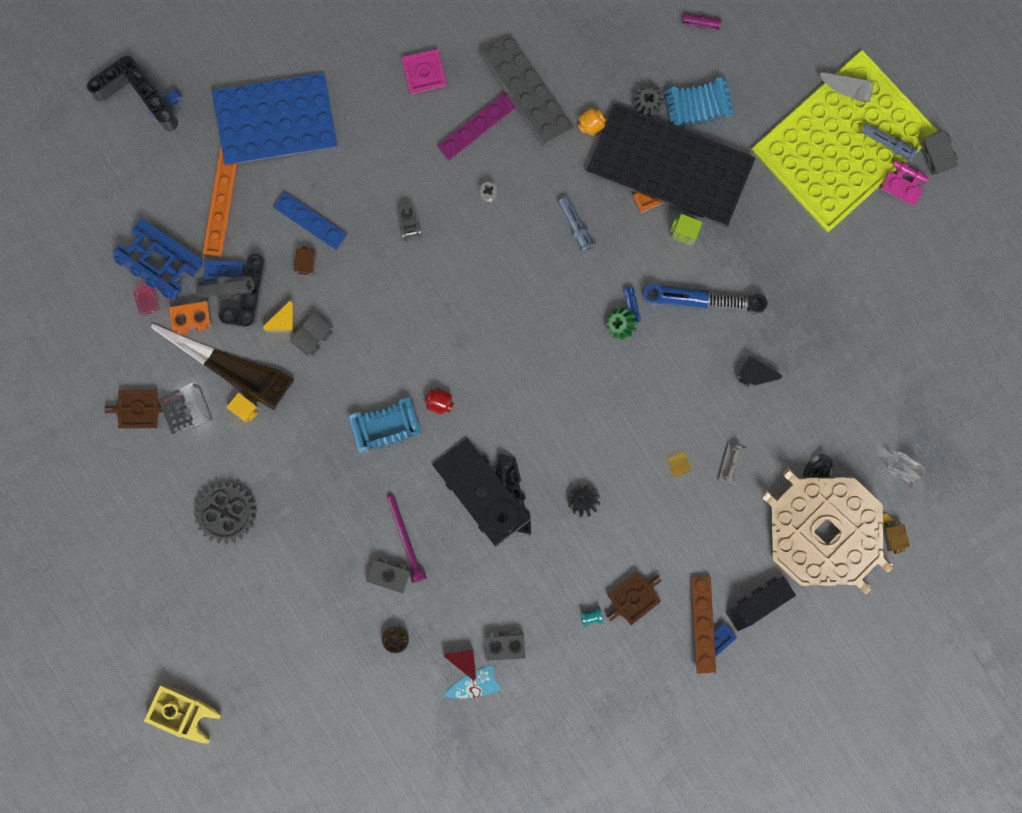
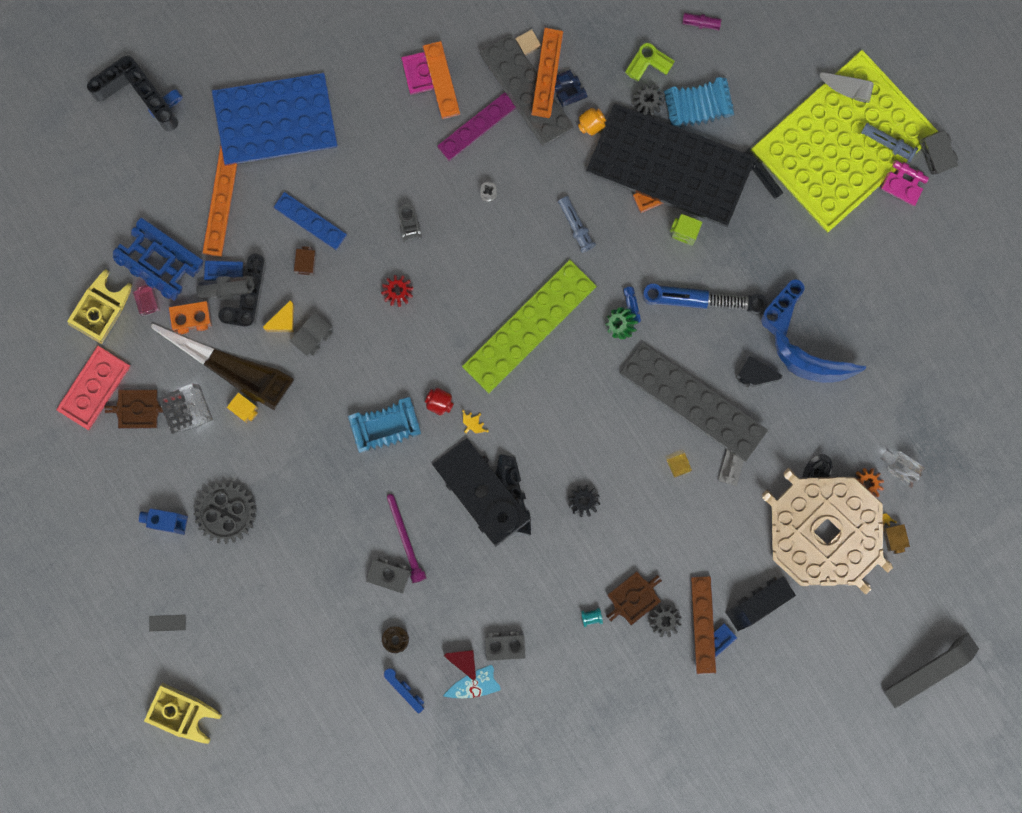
none -> coral tile [56,346,131,431]
none -> light yellow brick [67,269,133,344]
none -> blue torso [139,508,188,535]
none -> dark grey sticker [149,615,186,632]
none -> red gear [381,275,414,307]
none -> blue plate [384,668,425,714]
none -> orange plate [423,41,460,119]
none -> lime plate [462,260,597,394]
none -> yellow piece [462,410,489,434]
none -> tan tile [516,30,541,56]
none -> orange plate [531,28,563,118]
none -> dark blue cylinder [555,70,588,107]
none -> dark grey plate [620,343,768,462]
none -> lime piece [625,43,675,81]
none -> dark grey gear [649,605,682,637]
none -> black axle [743,148,783,199]
none -> blue piece [761,279,866,383]
none -> orange gear [855,468,884,497]
none -> dark grey beam [884,633,979,708]

